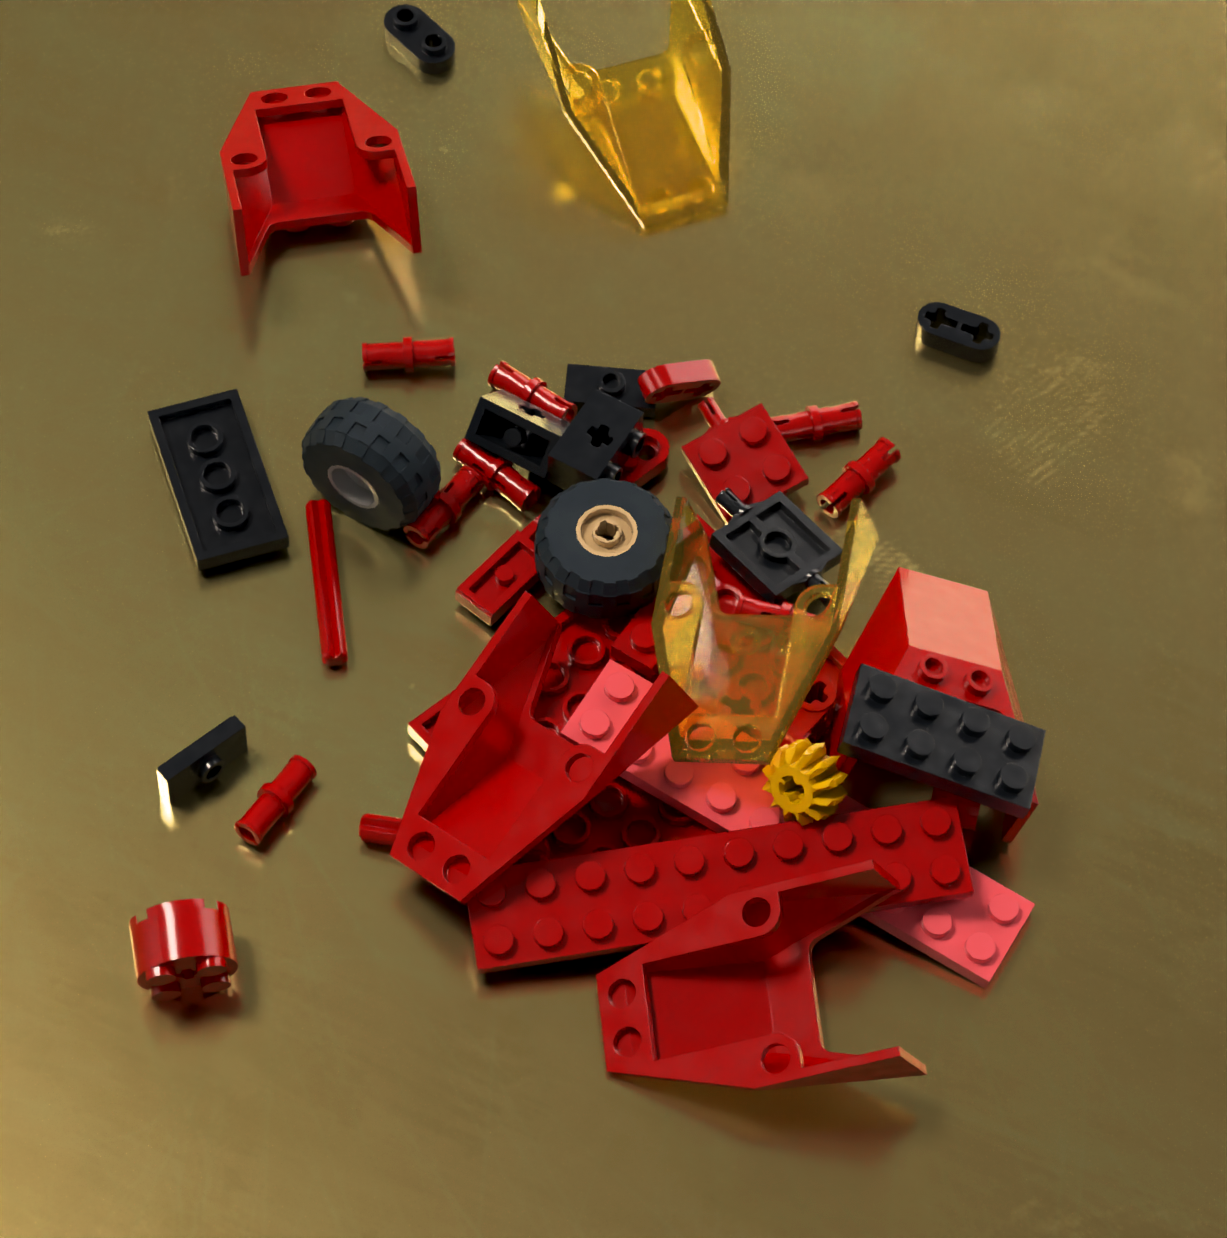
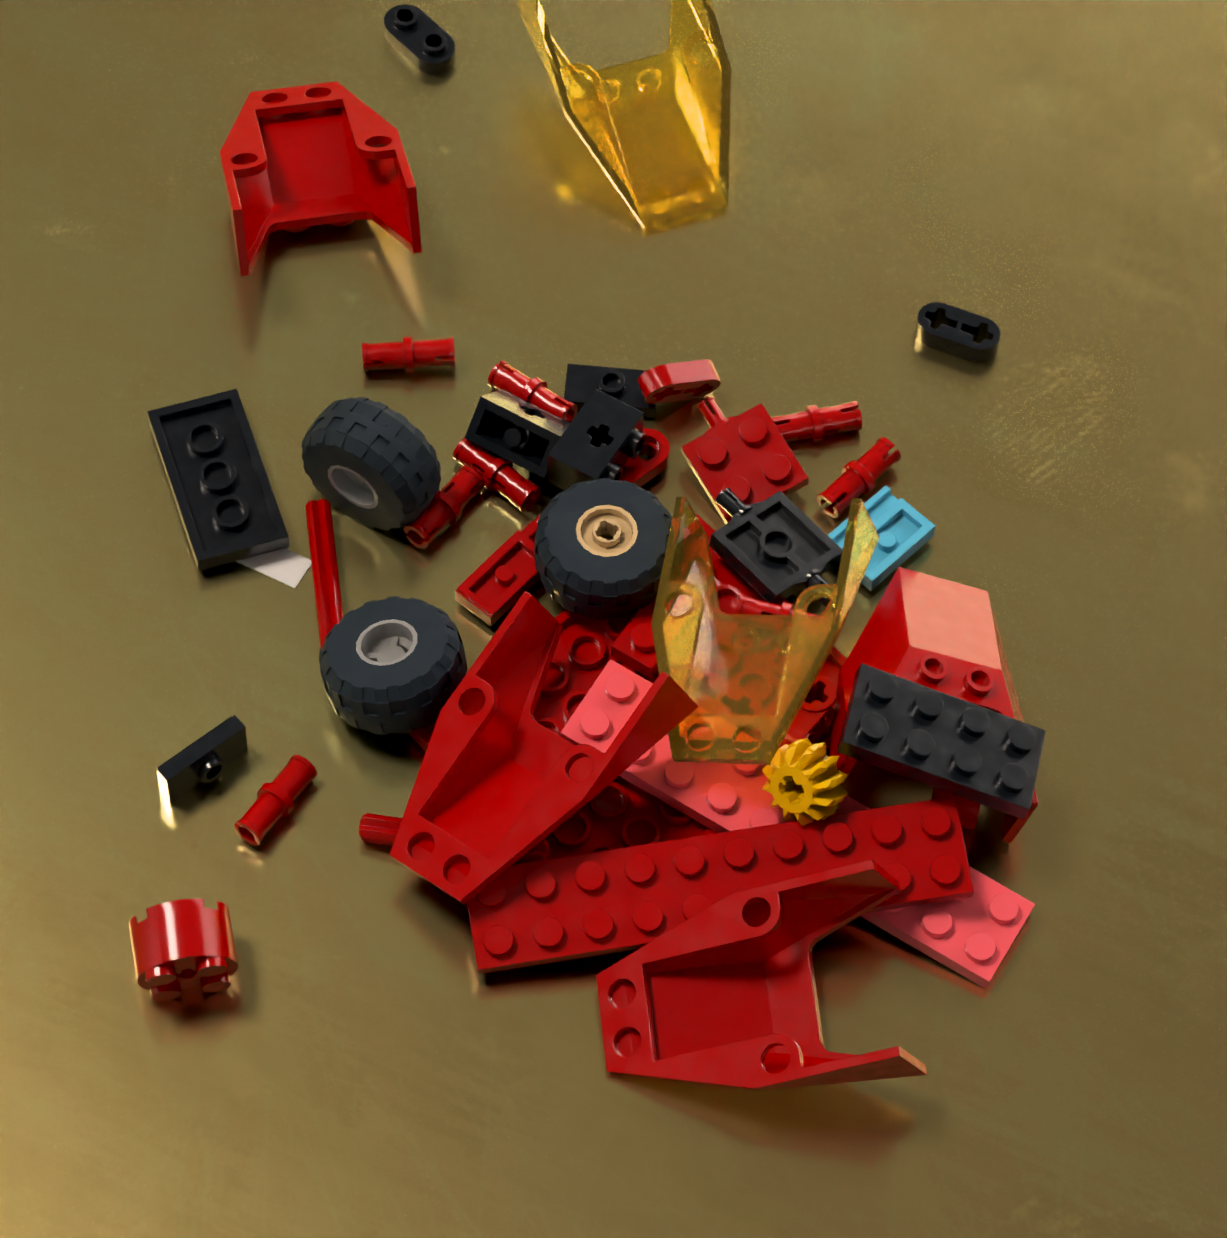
none -> white sticker [236,548,311,589]
none -> black wheel [319,596,468,735]
none -> medium azure plate [828,485,936,591]

